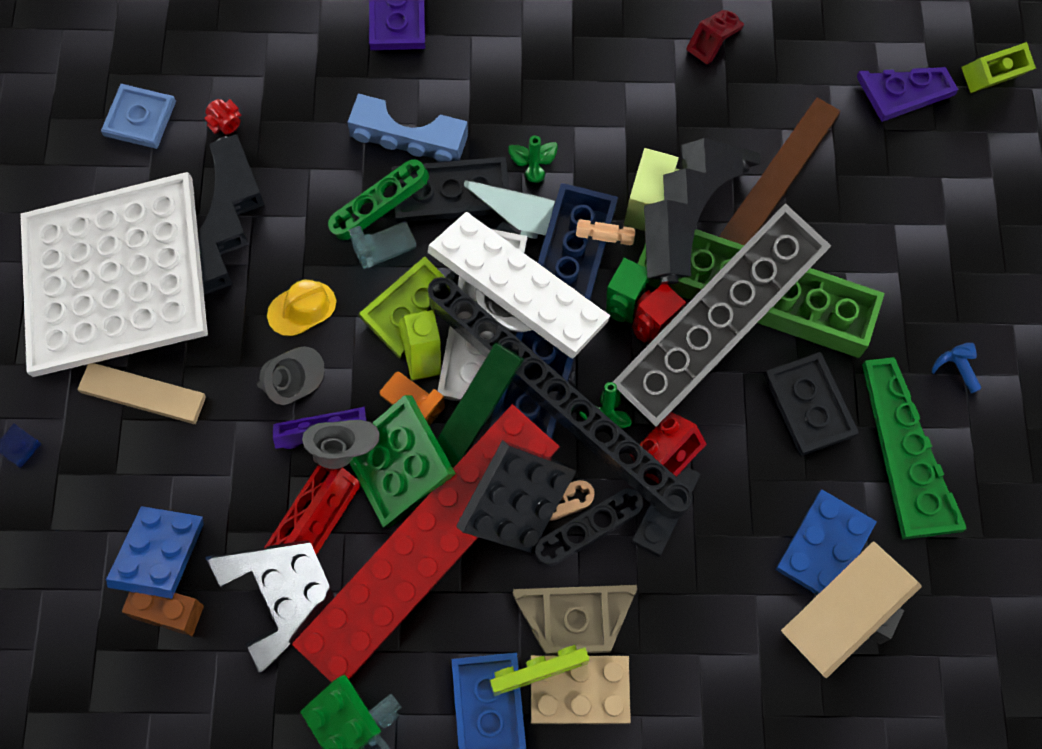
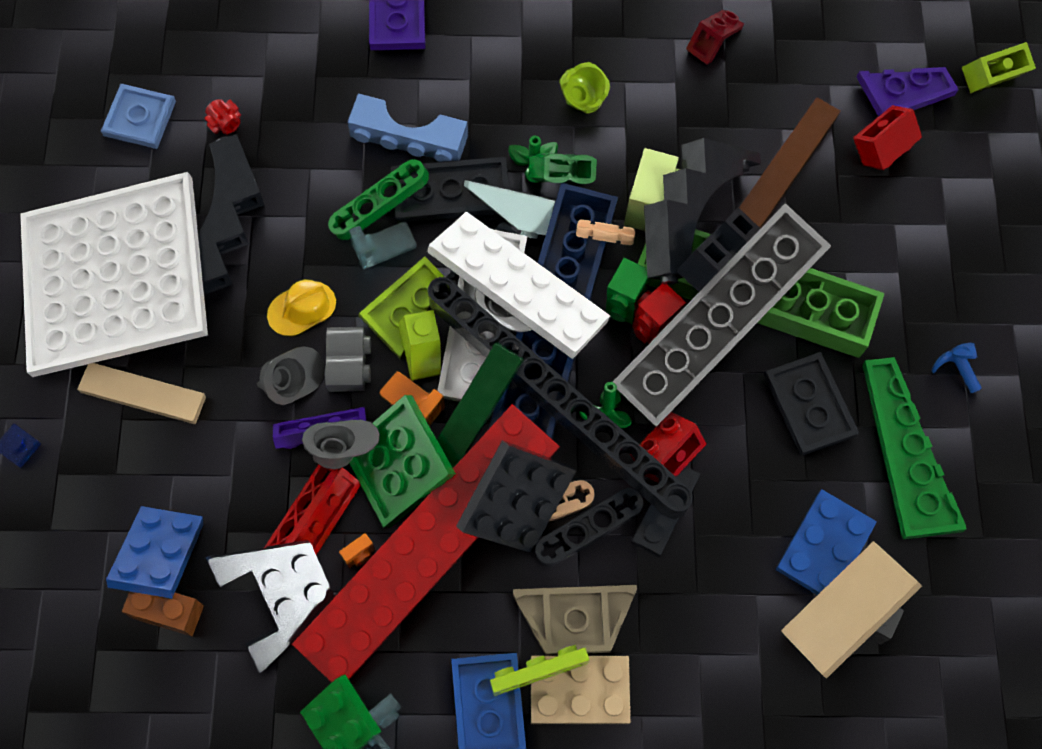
none -> dark grey brick [325,327,371,392]
none -> orange plate [339,533,375,568]
none -> green brick [529,153,597,184]
none -> lime hair [559,62,610,114]
none -> black arch [676,207,761,292]
none -> red brick [853,105,922,170]

